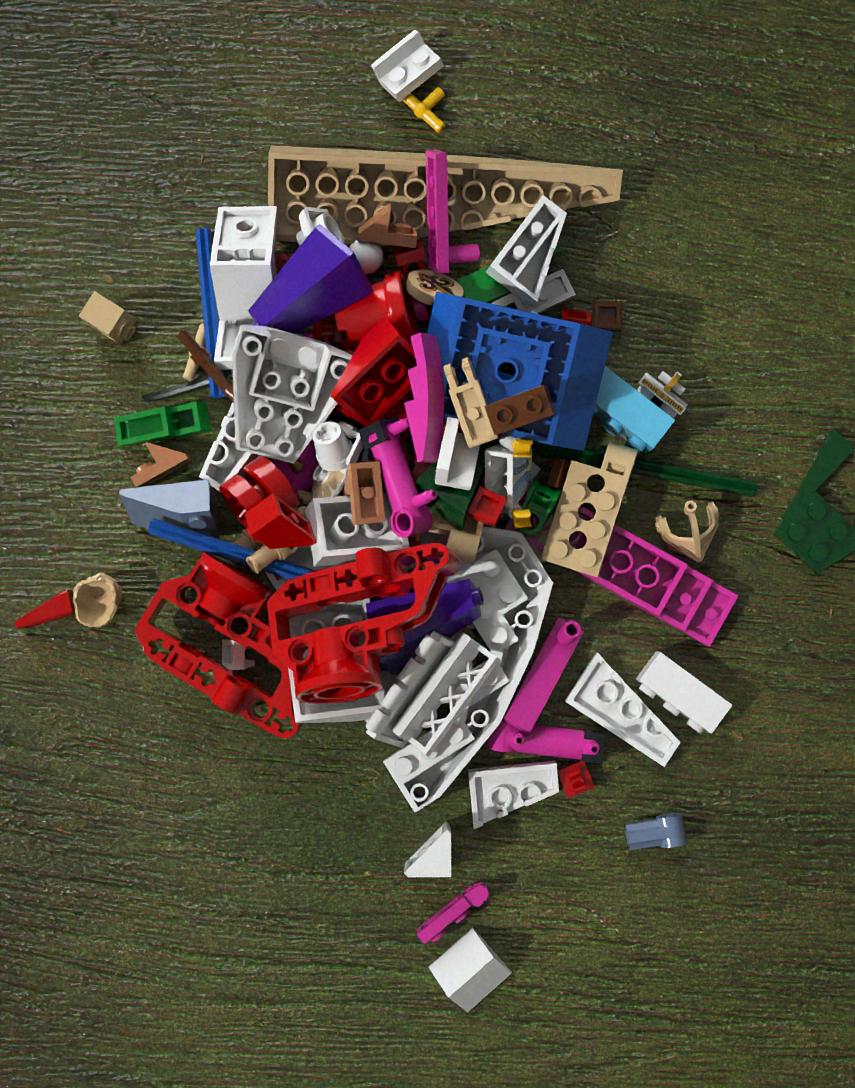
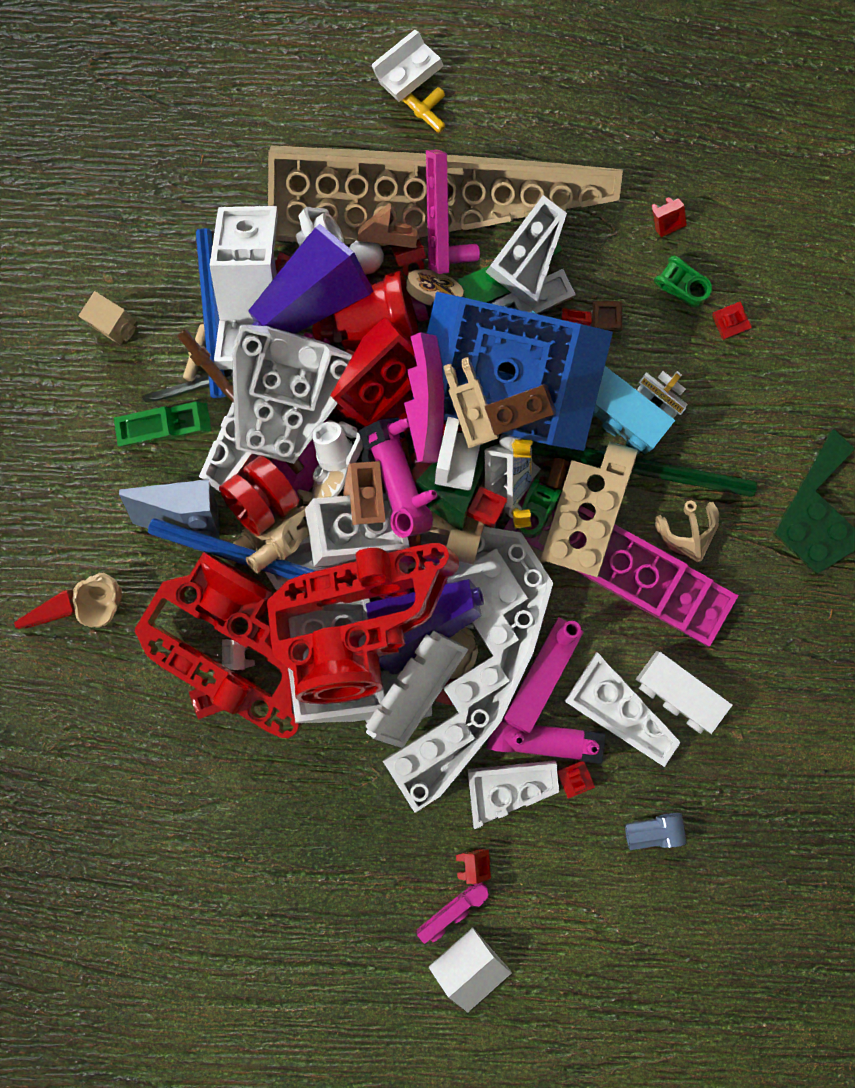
nougat slope [130,442,192,488] -> none
red slope [245,493,317,549] -> none
white fence [391,632,500,757] -> none
white slope [404,821,451,877] -> none
none -> red tile [189,689,223,719]
none -> red tile [456,849,491,884]
none -> red tile [652,197,687,237]
none -> green piece [654,255,712,308]
none -> red tile [712,301,752,341]

